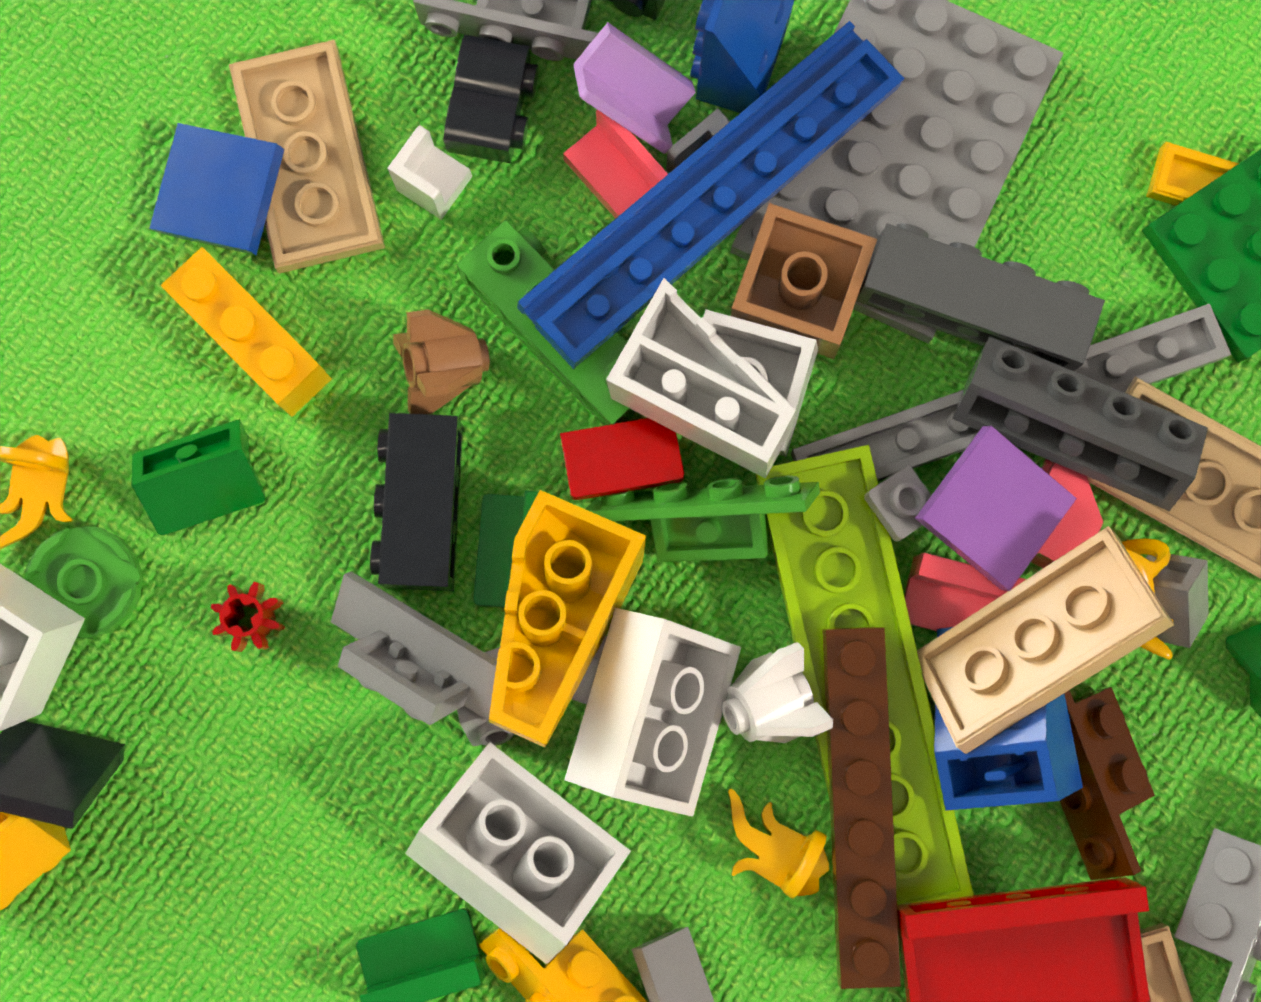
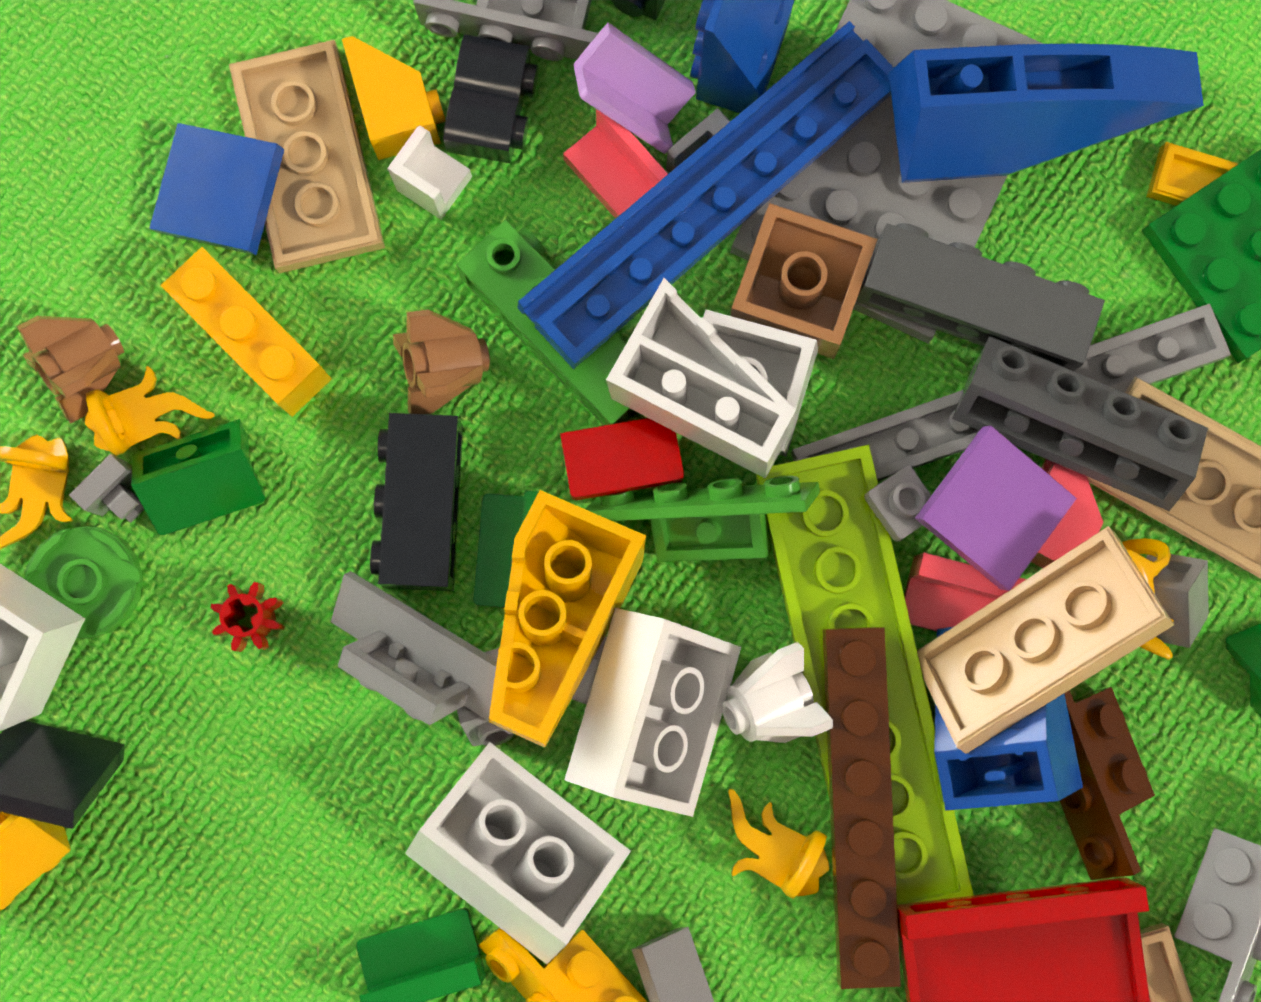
none -> medium nougat brick [16,316,124,423]
none -> light grey tile [69,454,144,523]
none -> yellow piece [85,366,215,456]
none -> yellow slope [342,36,446,160]
none -> blue wedge [888,43,1204,183]

